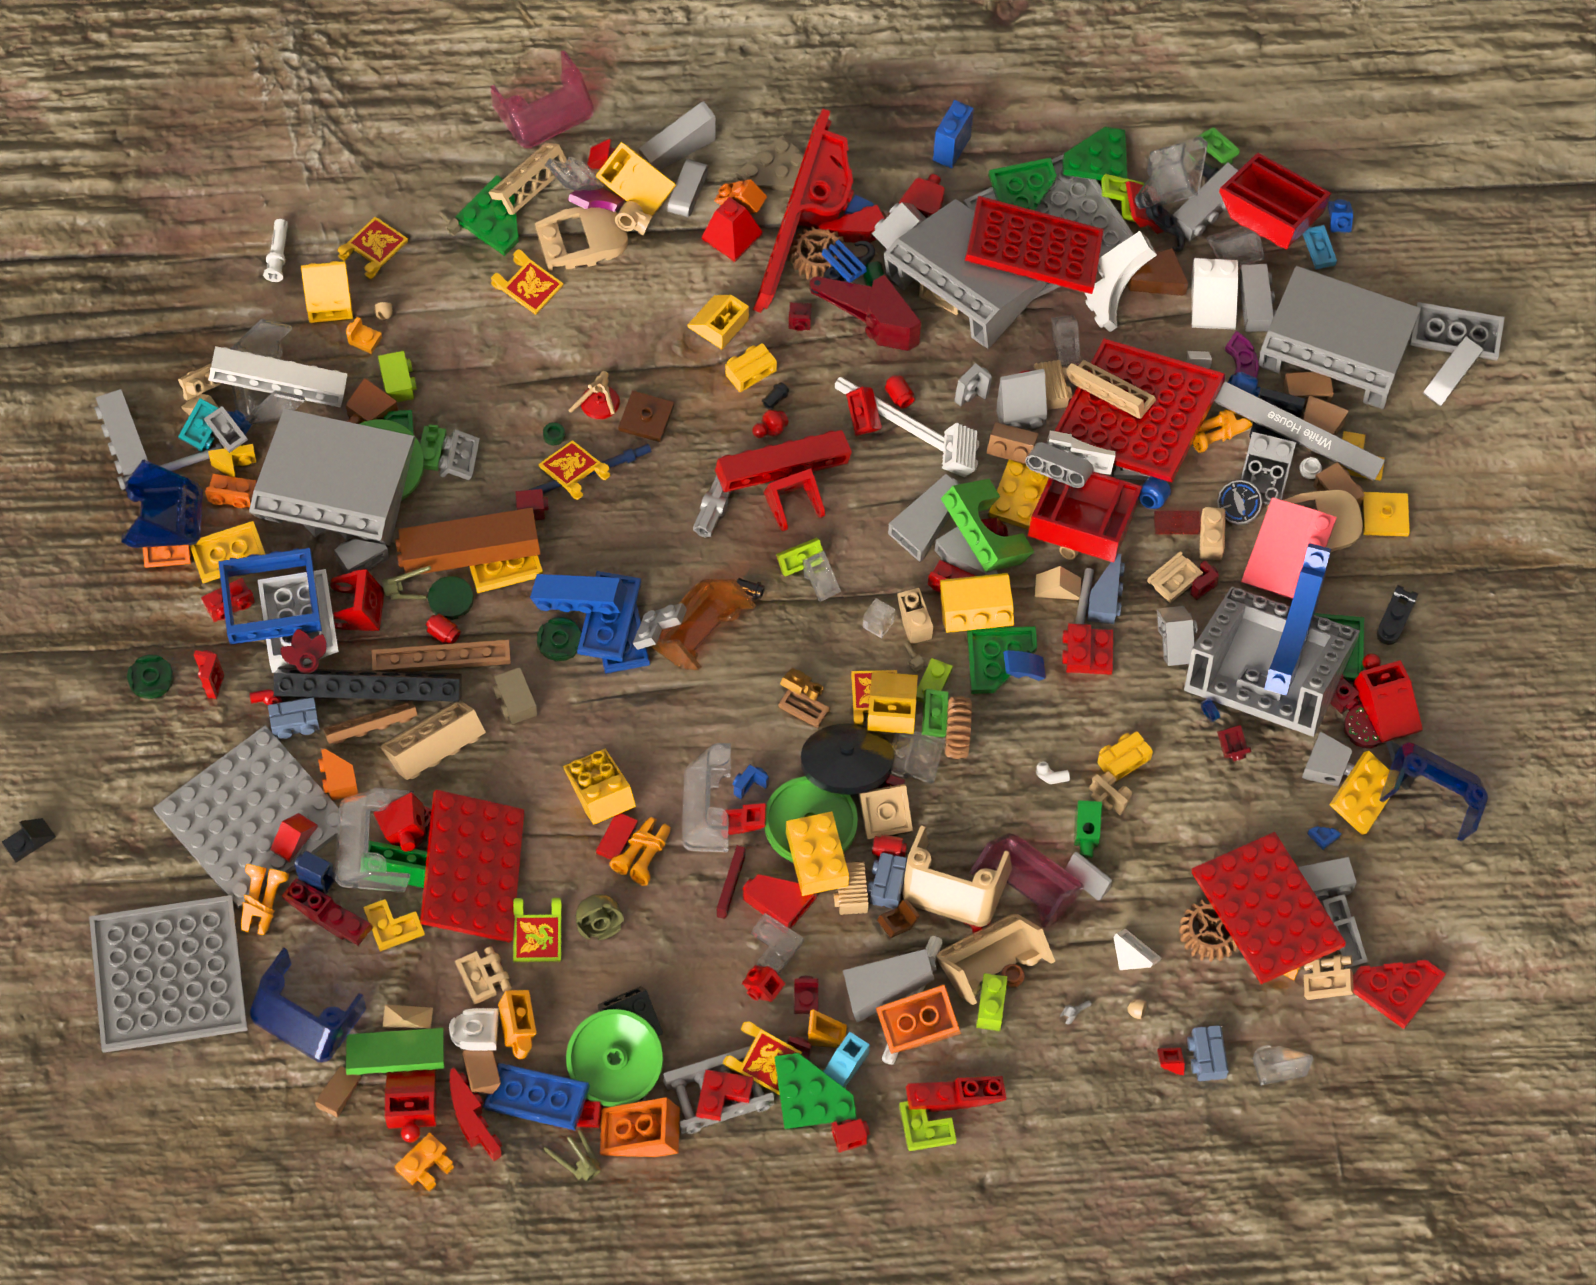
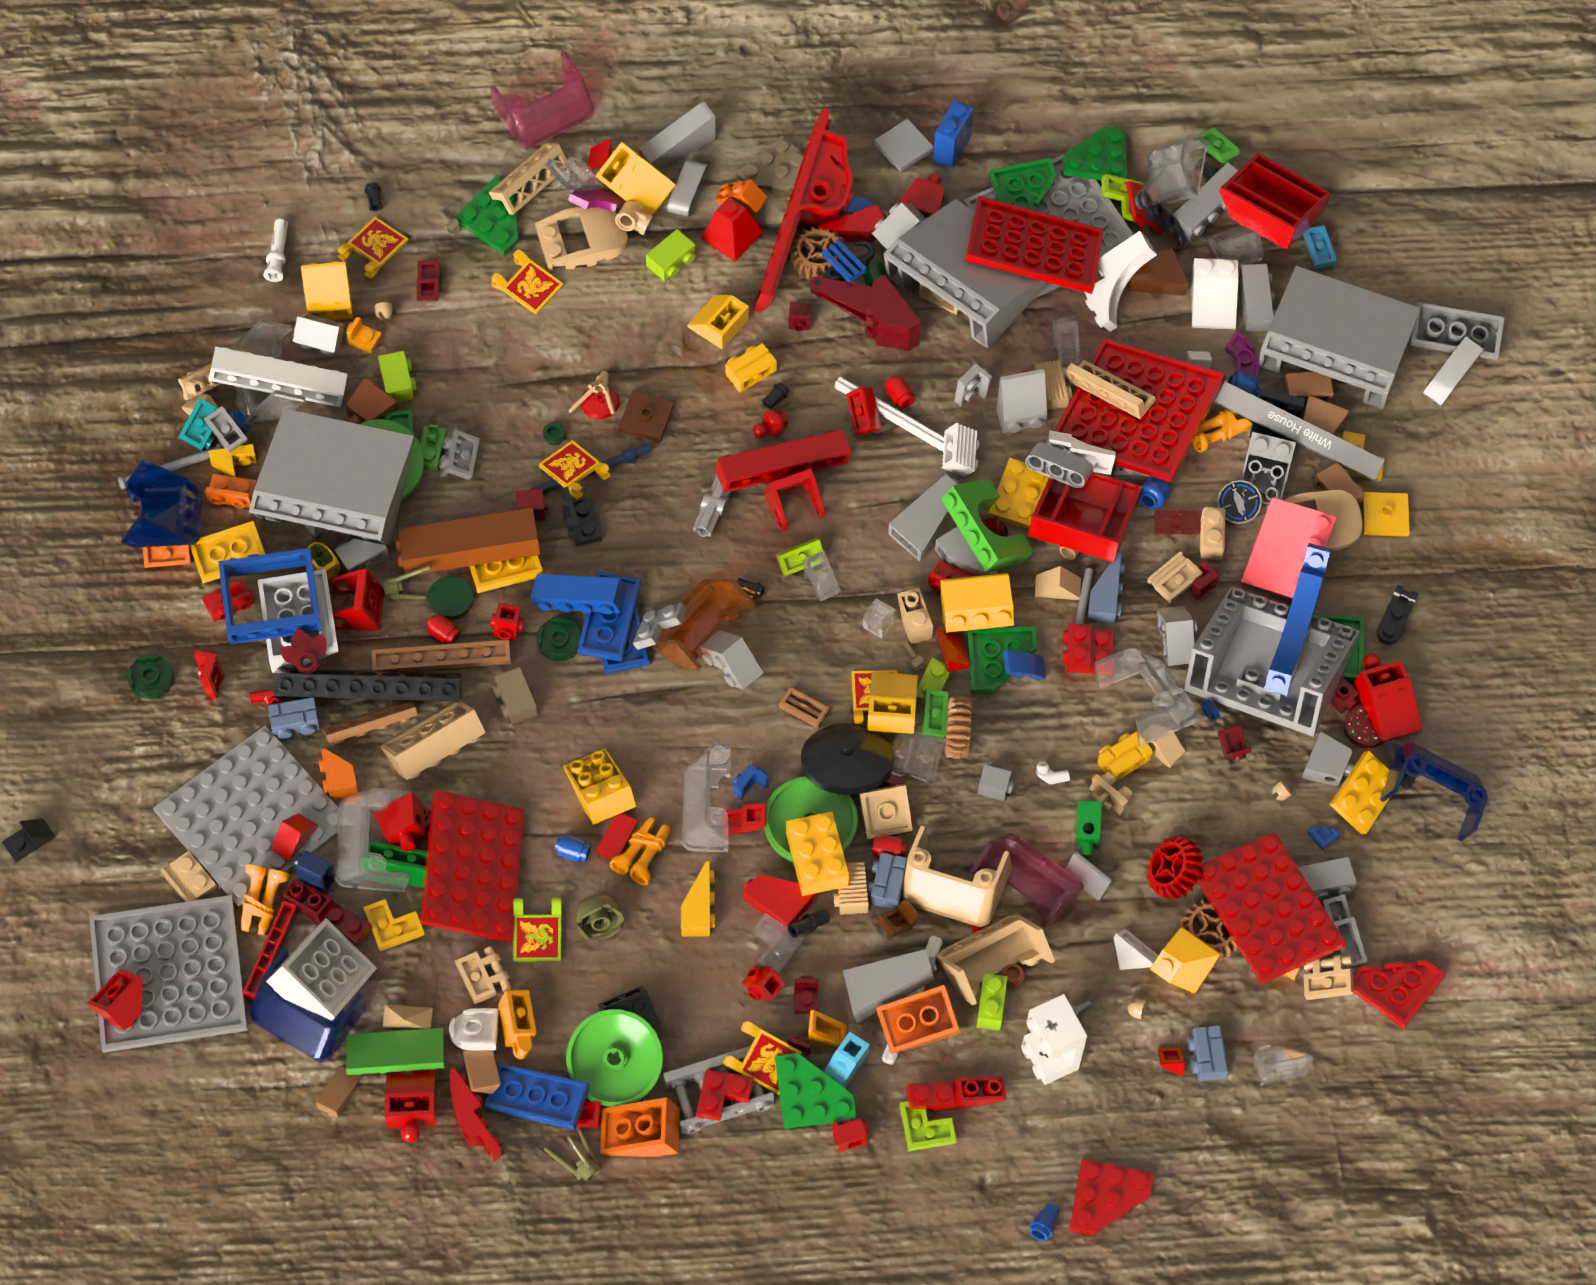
light grey brick [94,389,150,477] -> none
light orange plate [395,1133,454,1191] -> none
dark red tile [717,845,746,919] -> none
pearl gold plate [780,668,824,701] -> none
medium nougat brick [986,422,1039,464] -> none
white plate [1299,457,1322,479] -> none
blue bracket [1328,199,1353,232] -> none
none -> red slope [87,969,143,1031]
none -> tan plate [161,851,217,902]
none -> red piece [243,901,298,1002]
none -> white slope [266,919,377,1020]
none -> brick [292,313,345,355]
none -> rock [308,542,341,581]
none -> black pin [364,182,383,211]
none -> dark red slope [417,261,440,301]
none -> red brick [490,603,524,641]
none -> blue brick [555,834,591,863]
none -> black bracket [561,487,602,547]
none -> lime brick [646,229,696,282]
none -> yellow slope [681,862,715,937]
none -> light grey brick [700,630,763,690]
none -> black axle [788,909,831,938]
none -> light grey tile [874,119,934,173]
none -> red slope [937,629,970,672]
none -> light grey brick [977,764,1014,801]
none -> white plate [1021,994,1087,1085]
none -> blue cone [1029,1203,1060,1241]
none -> red plate [1069,1159,1154,1236]
none -> clear windscreen [1095,648,1198,746]
none -> tan slope [1139,722,1185,768]
none -> red gear [1145,836,1204,899]
none -> yellow slope [1150,927,1221,993]
none -> tan hinge [1272,780,1292,801]

